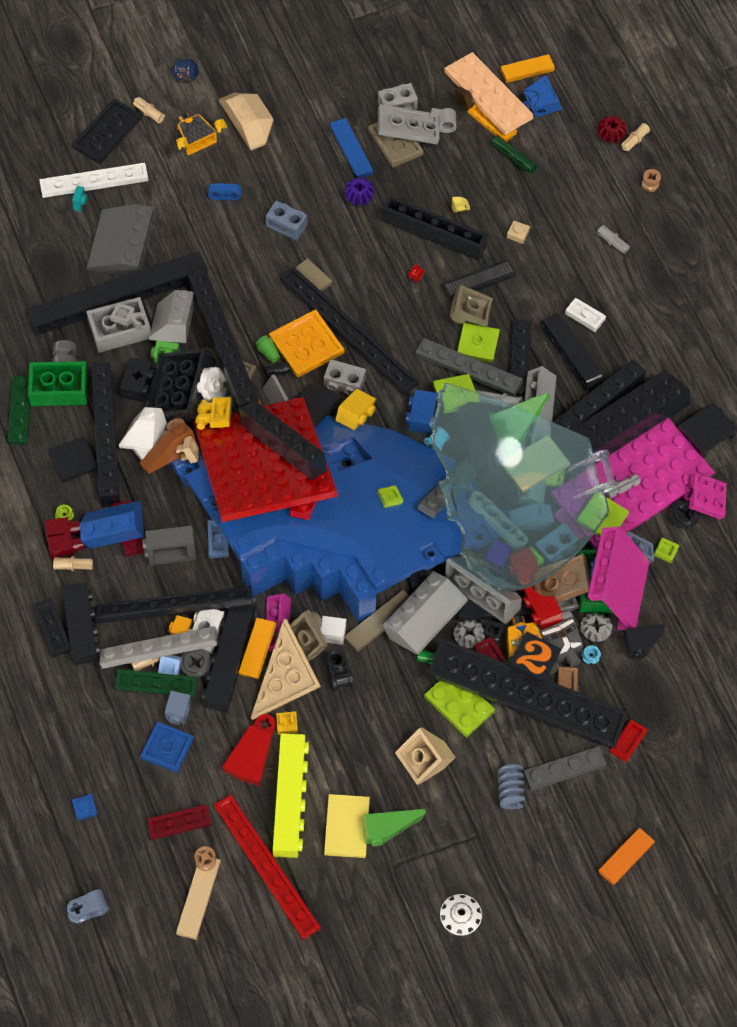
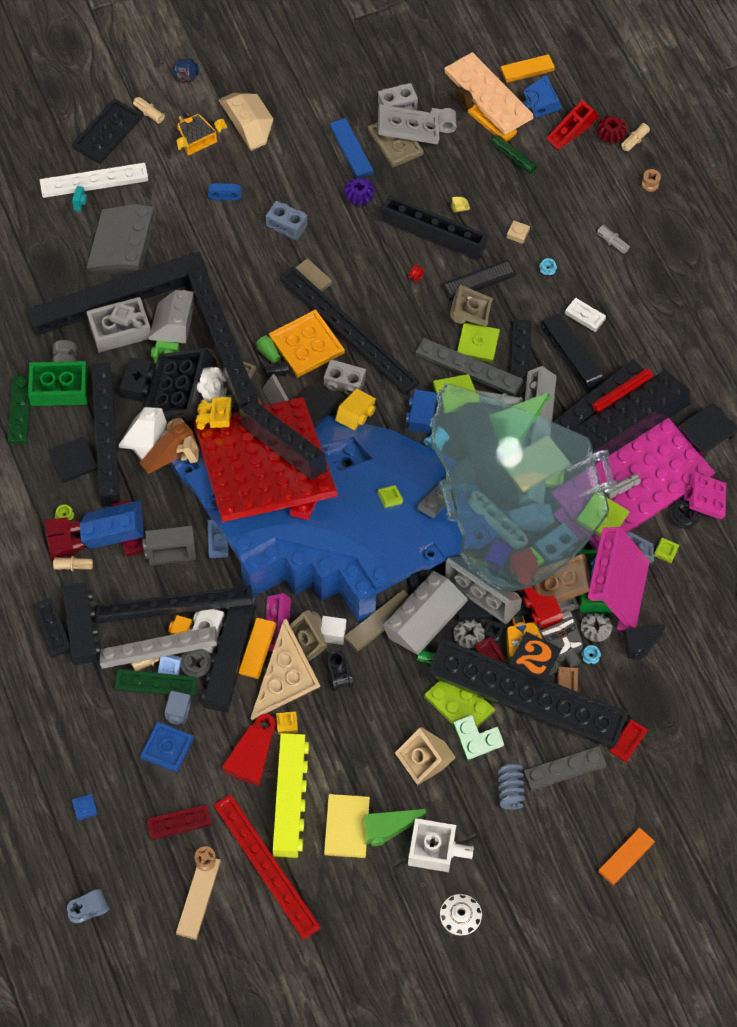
none -> white brick [408,818,474,872]
none -> plate [452,715,505,760]
none -> medium azure plate [539,258,557,275]
none -> red slope [546,99,600,150]
none -> red axle [592,369,653,412]

